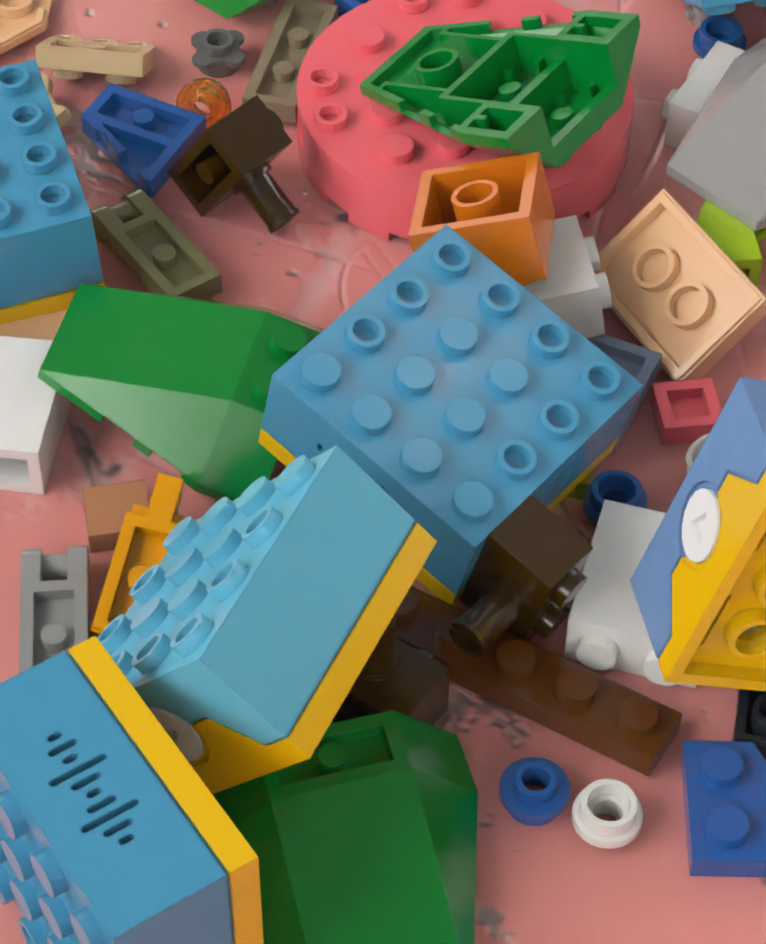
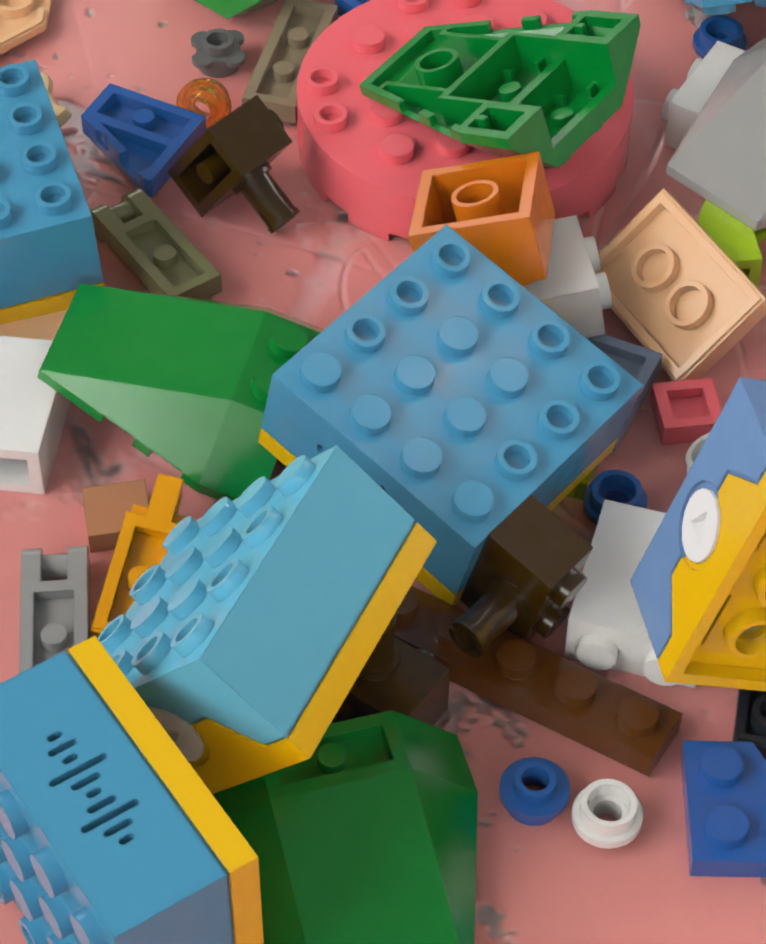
tan plate [35,34,155,85] -> none

